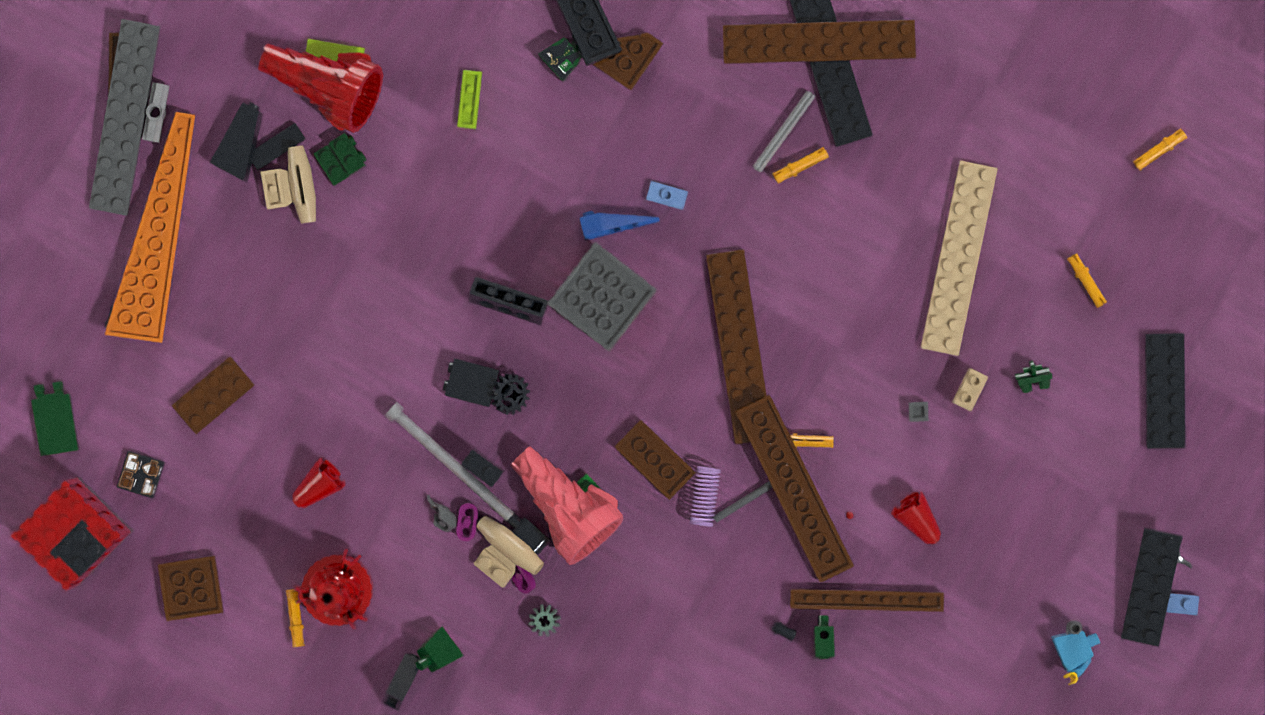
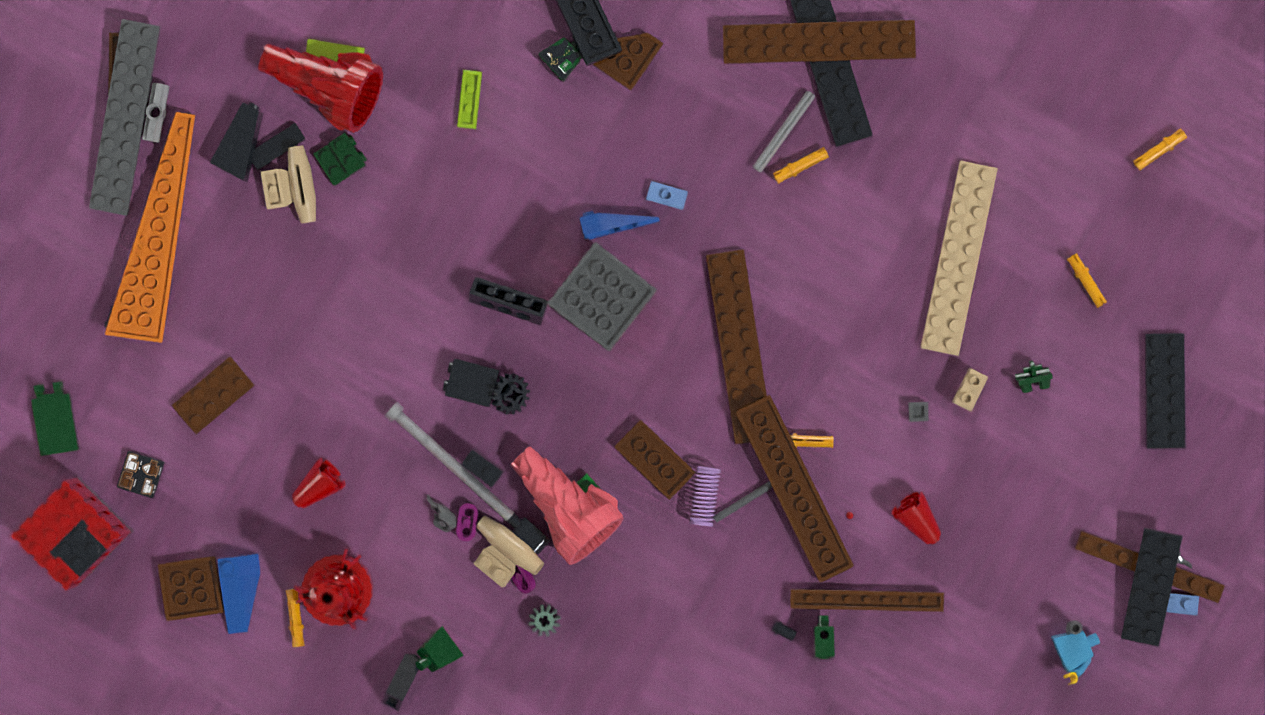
none -> blue wedge [217,554,261,634]
none -> reddish brown plate [1074,531,1225,604]

